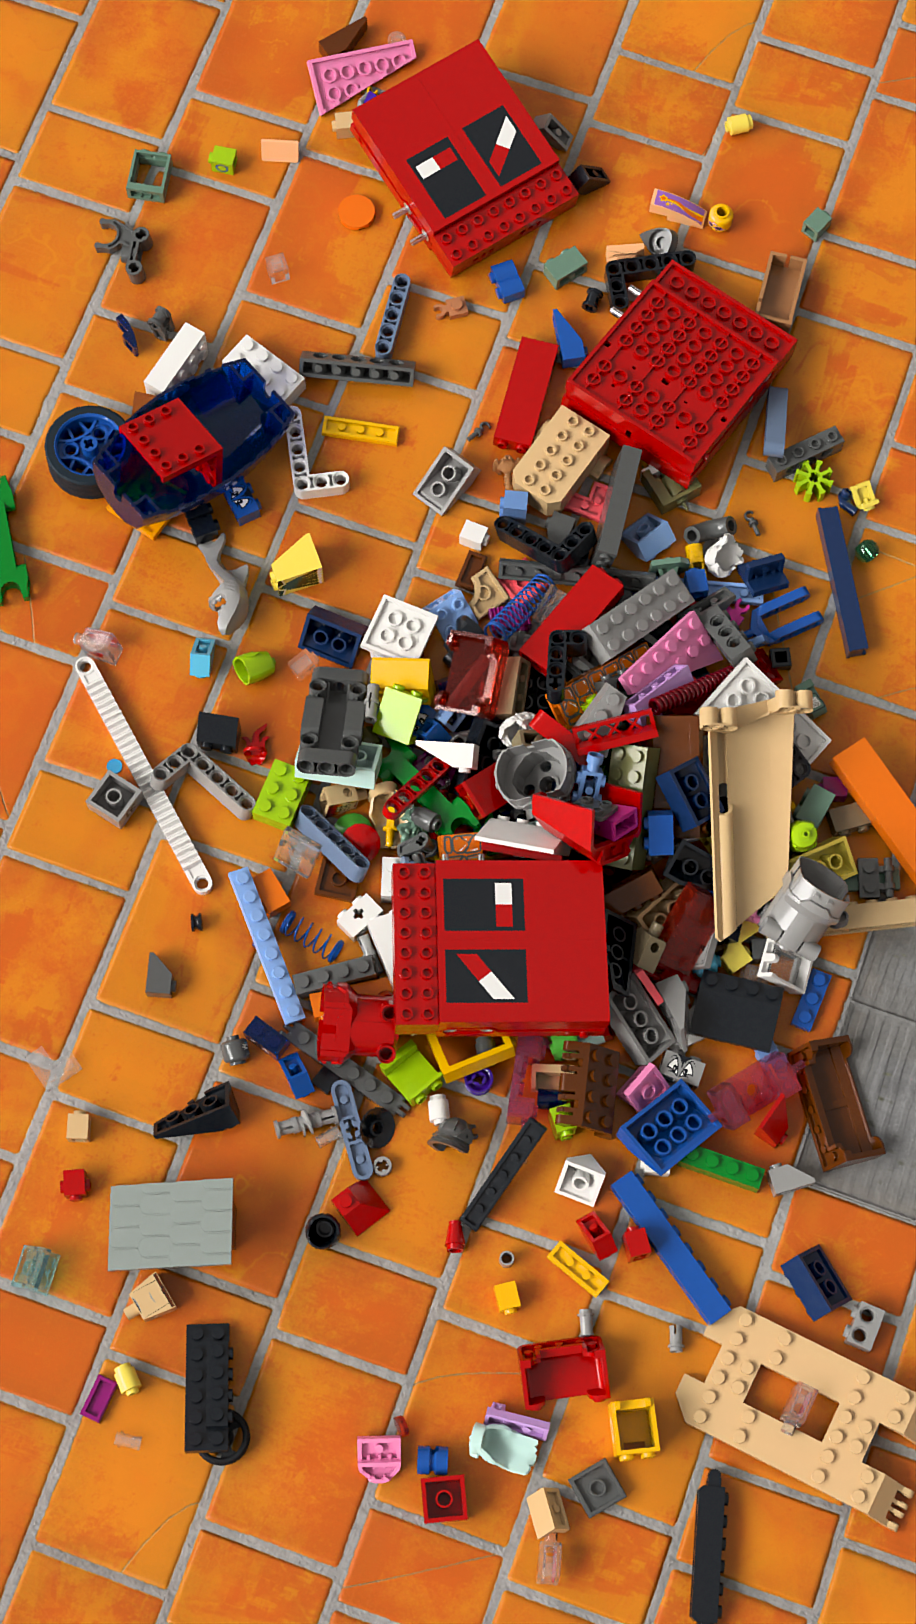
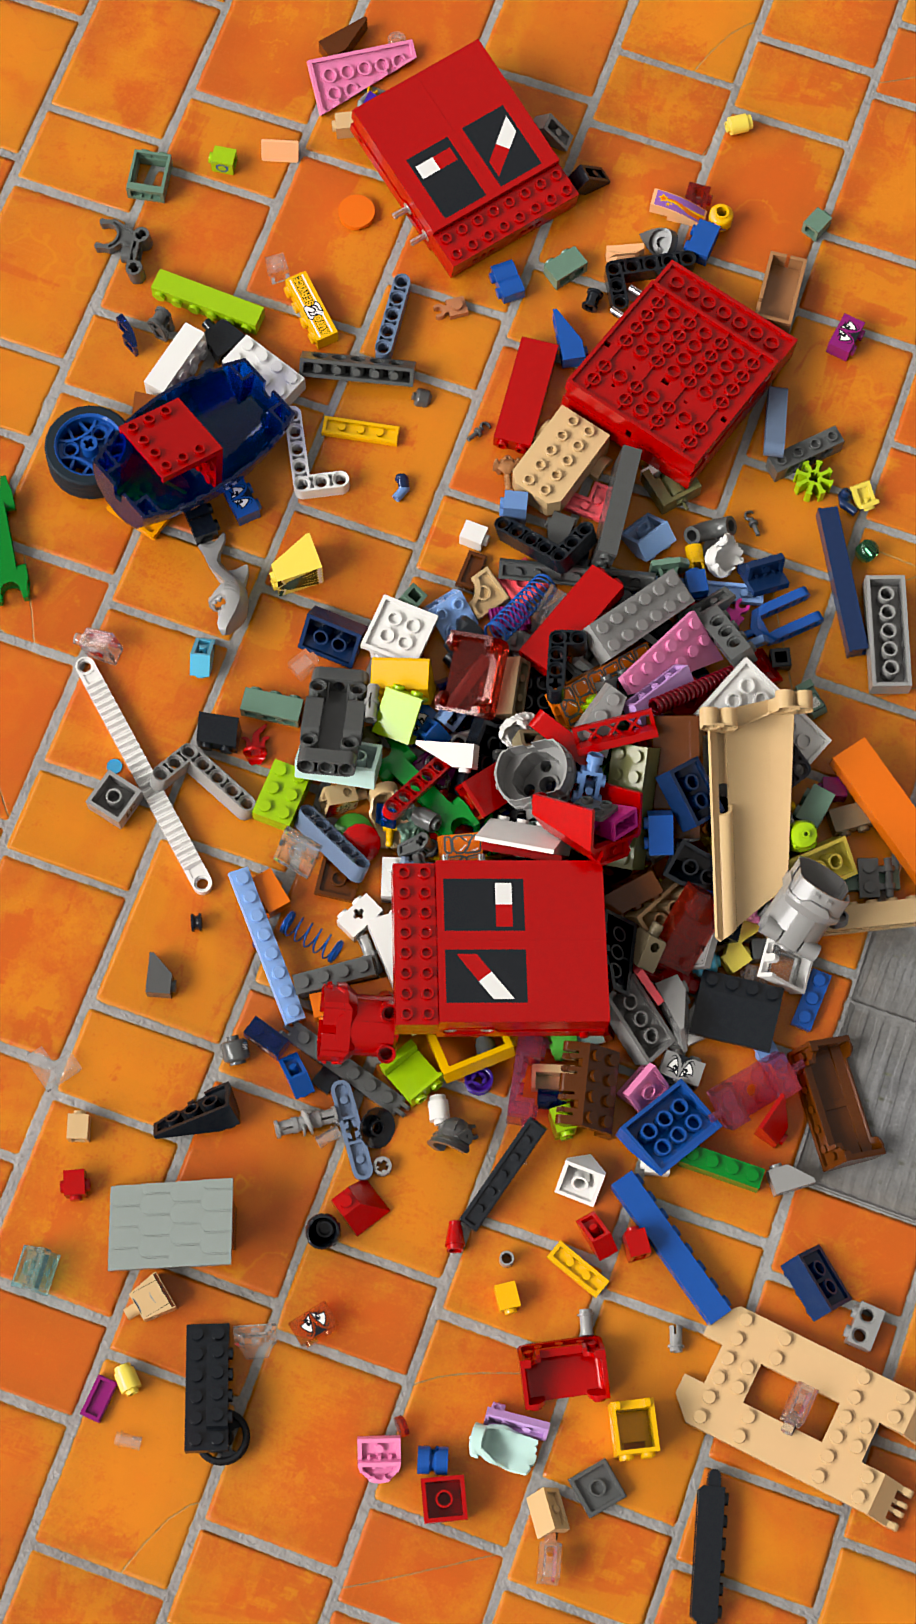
lime helmet [232,651,276,686] -> none
light grey slope [413,446,481,516] -> none
none -> lime brick [151,269,265,335]
none -> black torso [202,318,245,366]
none -> clear slope [233,1323,278,1359]
none -> sand green brick [240,686,304,728]
none -> yellow brick [284,271,338,349]
none -> clear orange brick [288,1301,338,1348]
none -> clear blue slope [376,803,397,829]
none -> arm [392,473,410,502]
none -> sand green brick [398,583,428,607]
none -> dark grey piece [411,388,432,407]
none -> blue brick [683,219,721,266]
none -> clear red brick [685,182,713,210]
none -> magenta brick [826,313,866,361]
none -> light grey brick [862,575,912,694]

